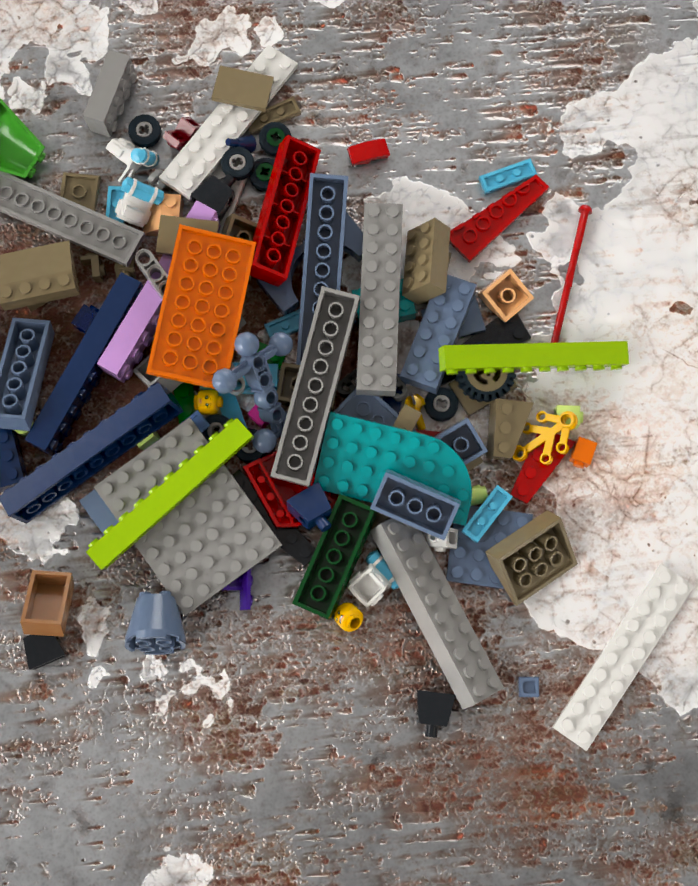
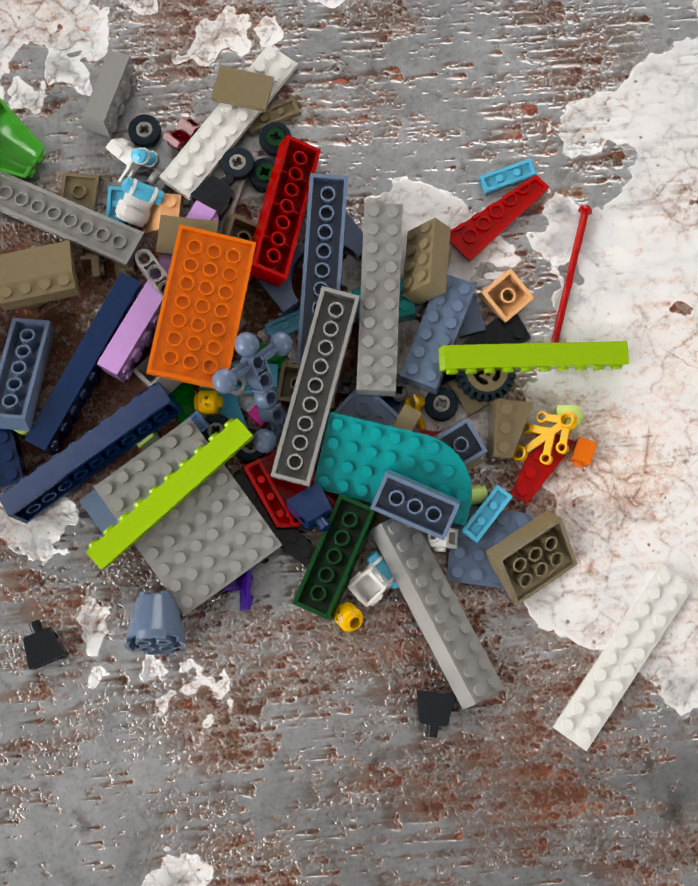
medium nougat piece [20,570,75,637] -> none
clear blue brick [71,304,99,334] -> none
dark blue cone [225,135,257,153] -> none
red slope [347,138,390,166] -> none
sand blue tile [518,677,539,697] -> none

